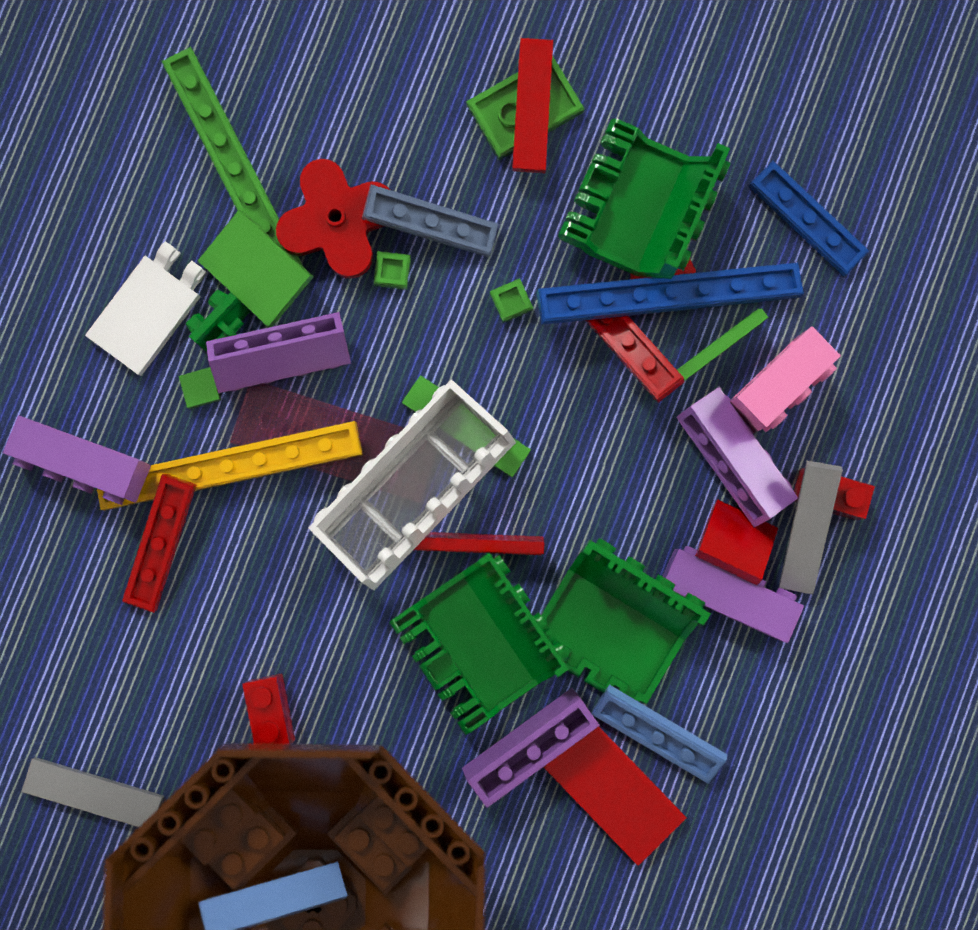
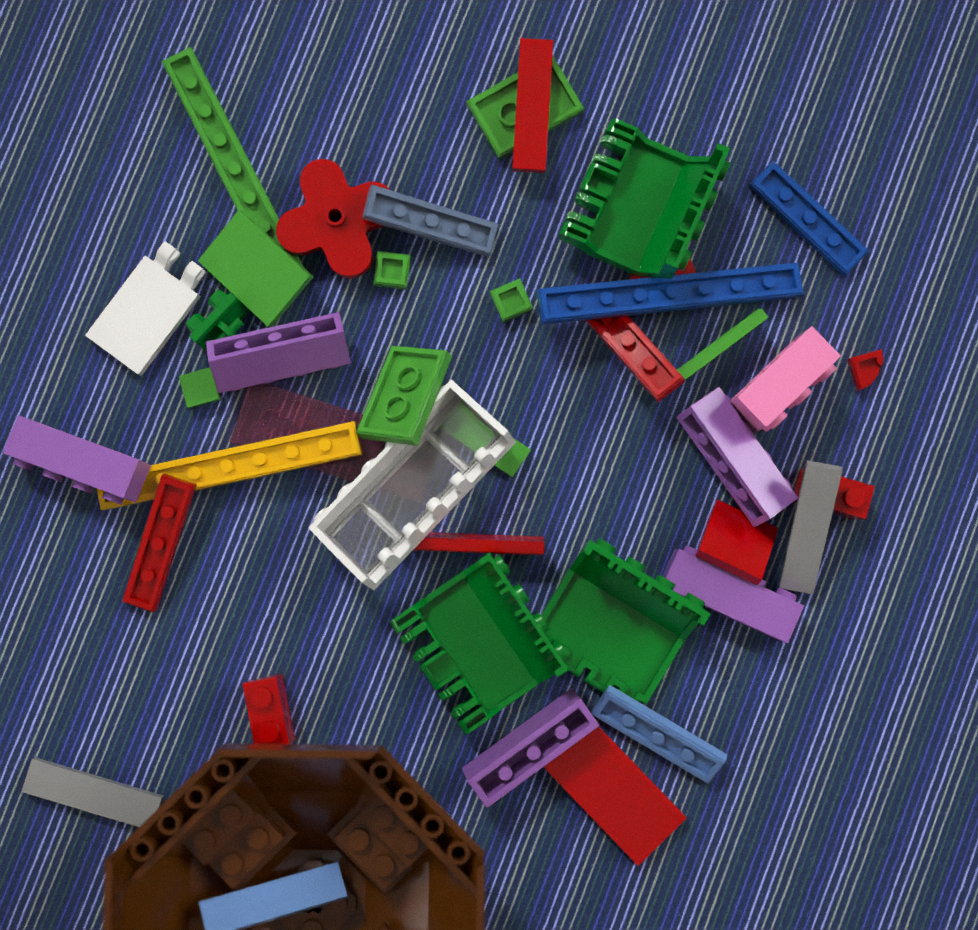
none -> bright green tile [356,346,452,446]
none -> red tile [847,349,883,391]

